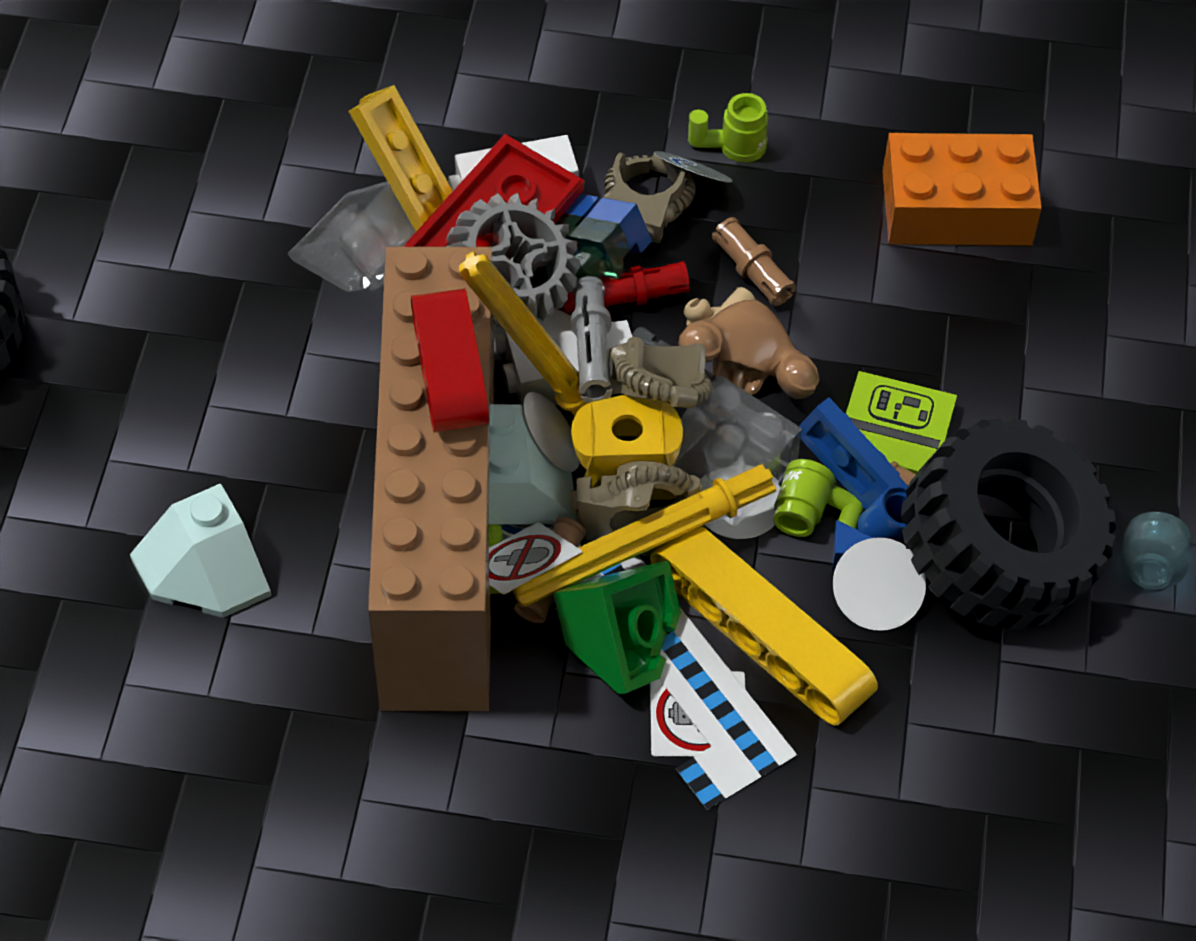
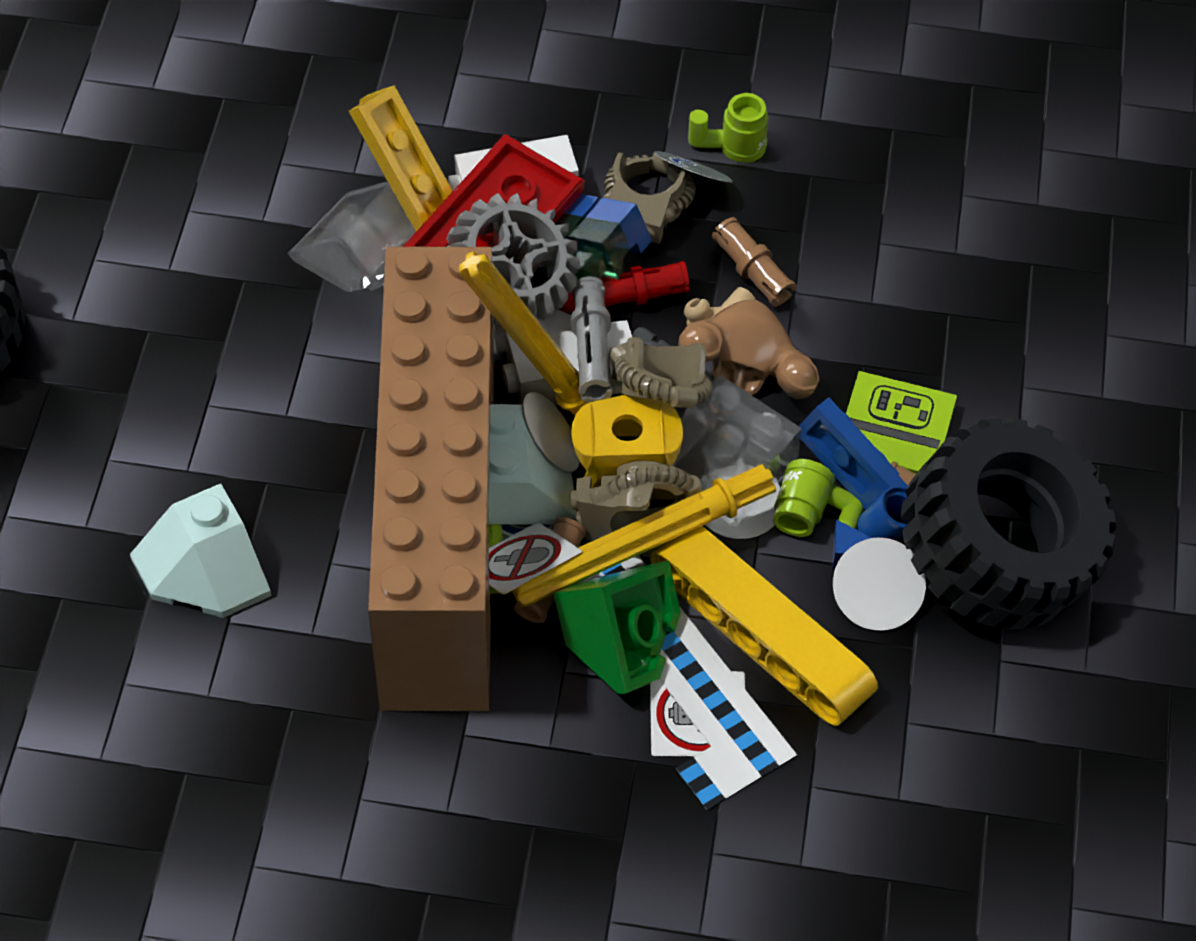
red beam [410,288,490,433] -> none
orange brick [883,133,1042,246] -> none
clear light blue head [1120,511,1193,590] -> none

